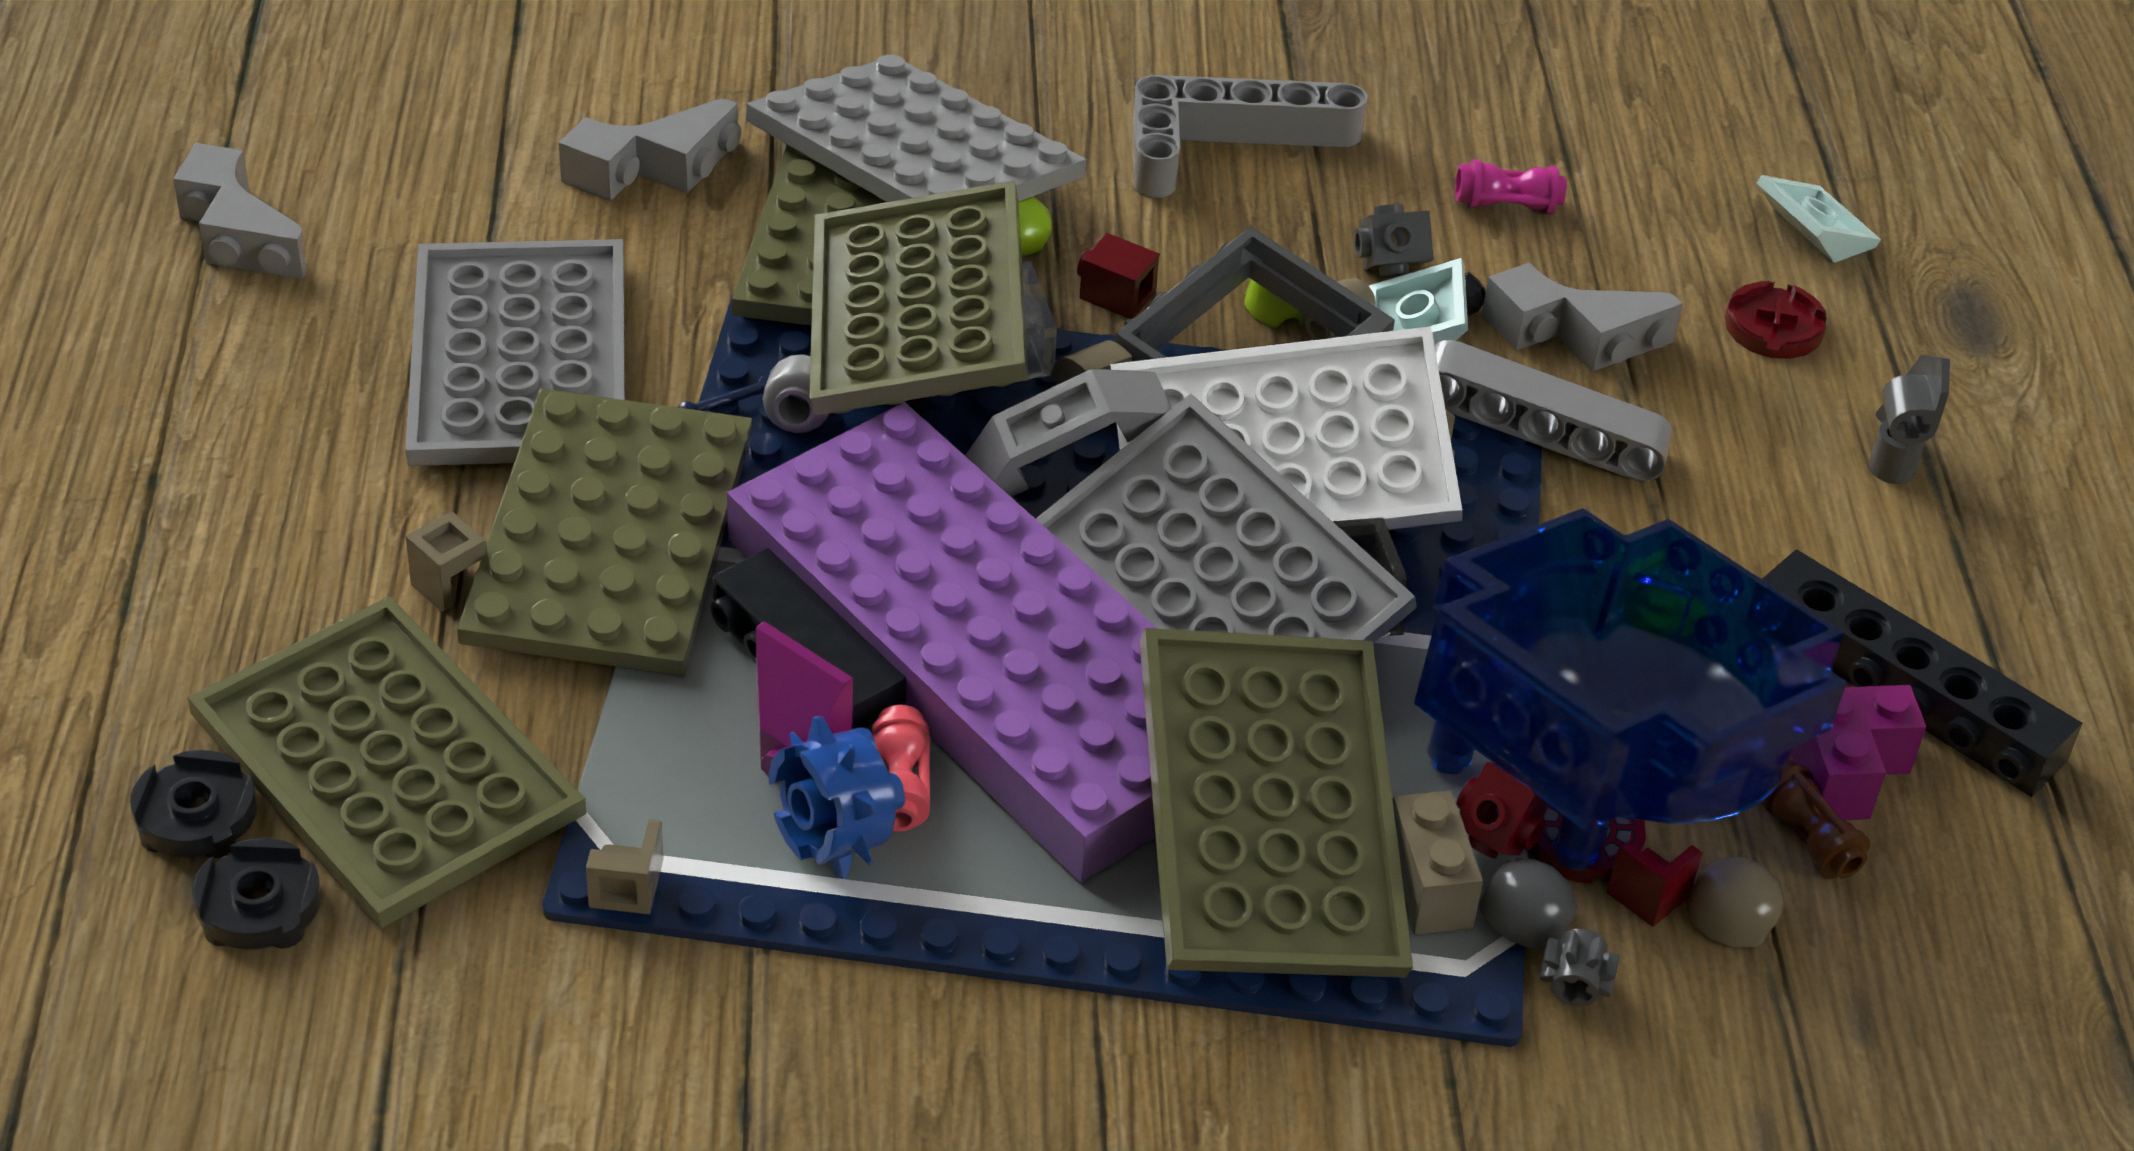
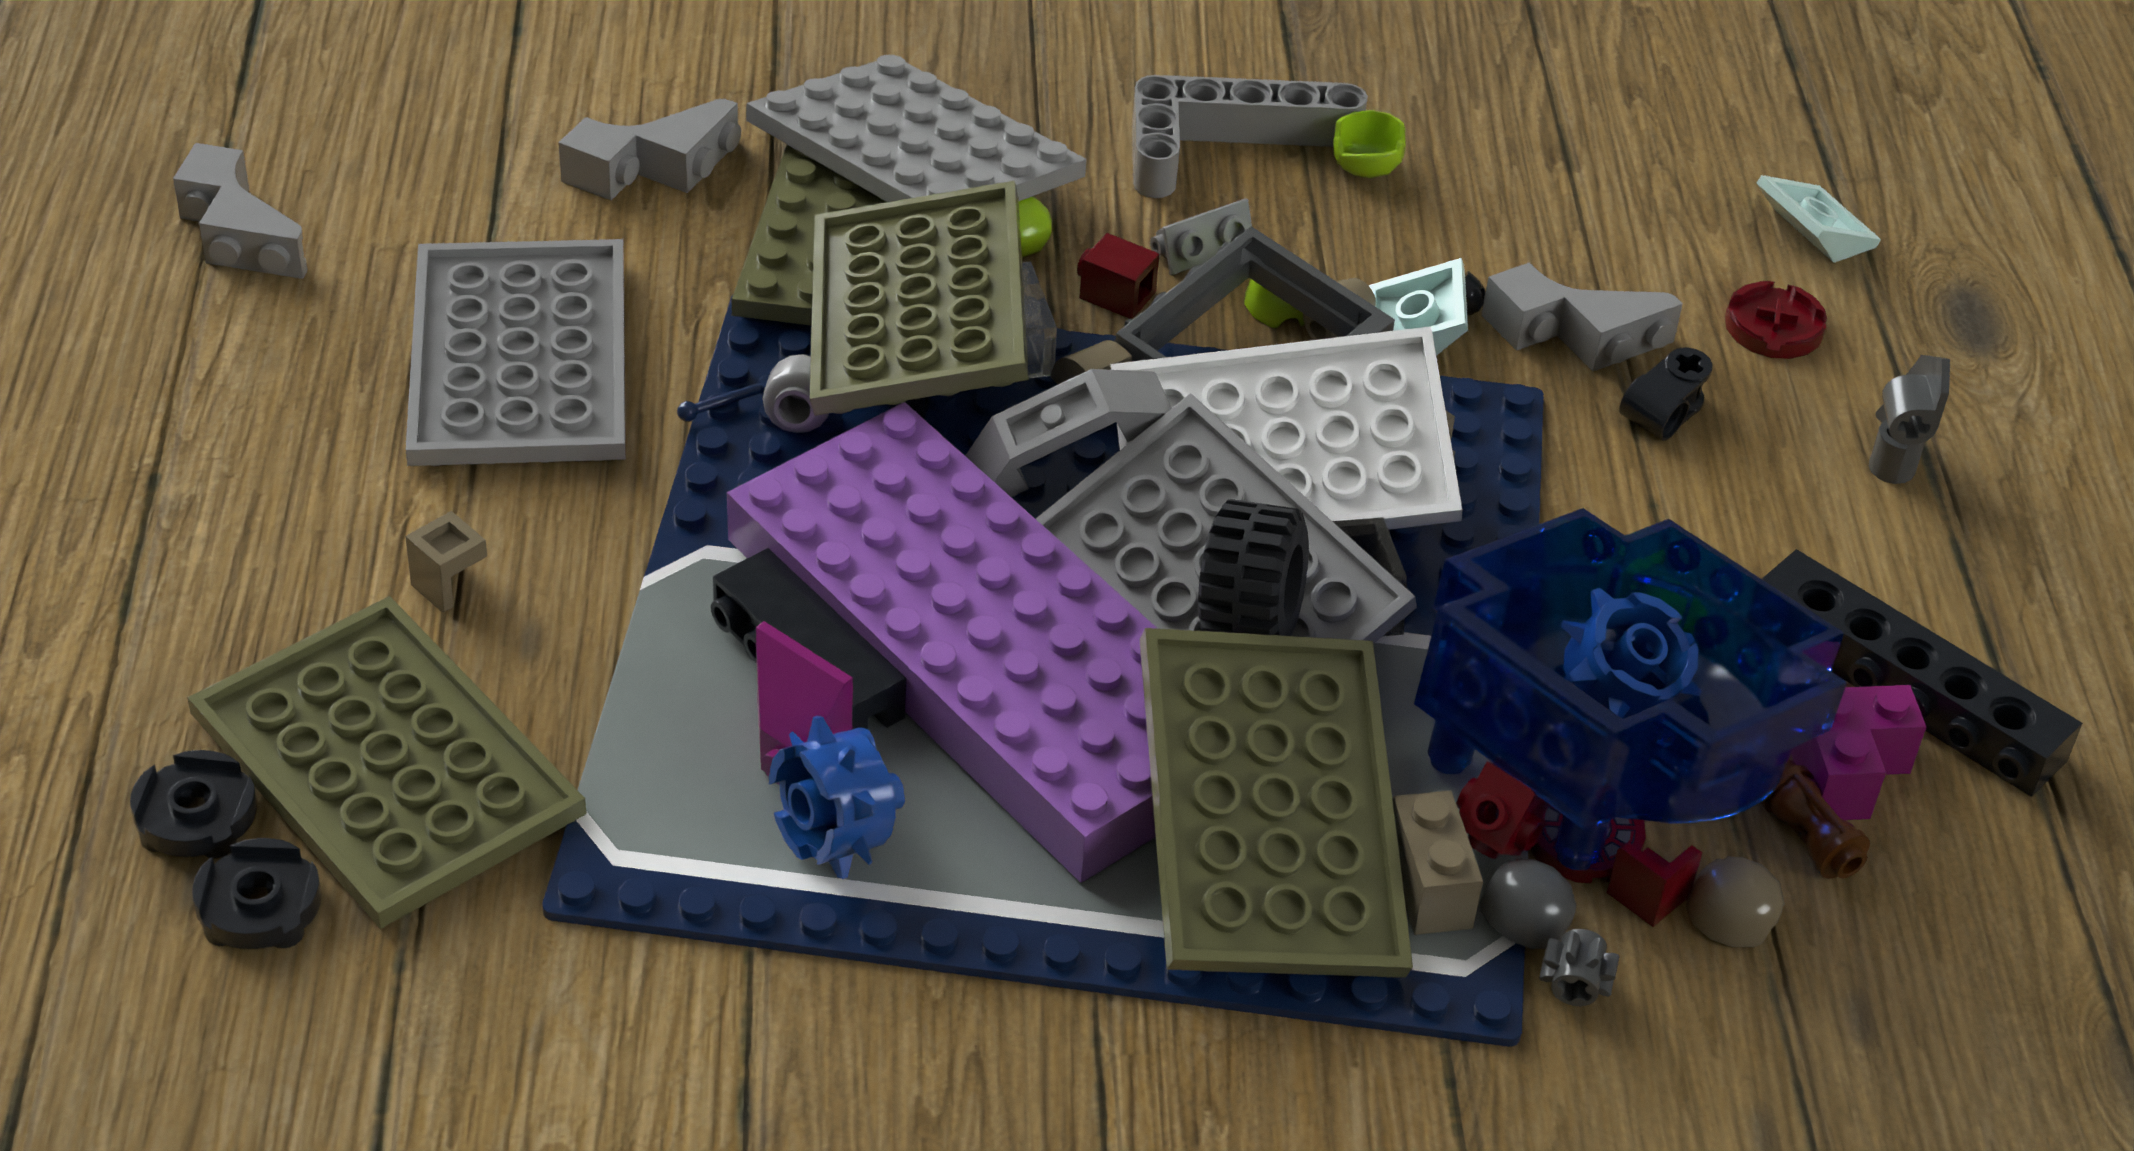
olive plate [457,388,752,676] -> none
dark tan panel [586,820,664,914] -> none
coral piece [871,705,930,832] -> none
dark grey brick [1354,204,1434,277] -> none
light grey beam [1435,340,1672,481] -> none
dark pink piece [1455,159,1567,214] -> none
none -> light grey hinge [1150,199,1252,275]
none -> black tyre [1198,499,1309,636]
none -> lime hair [1334,110,1406,179]
none -> blue brick [1561,588,1702,730]
none -> black piece [1619,347,1713,441]

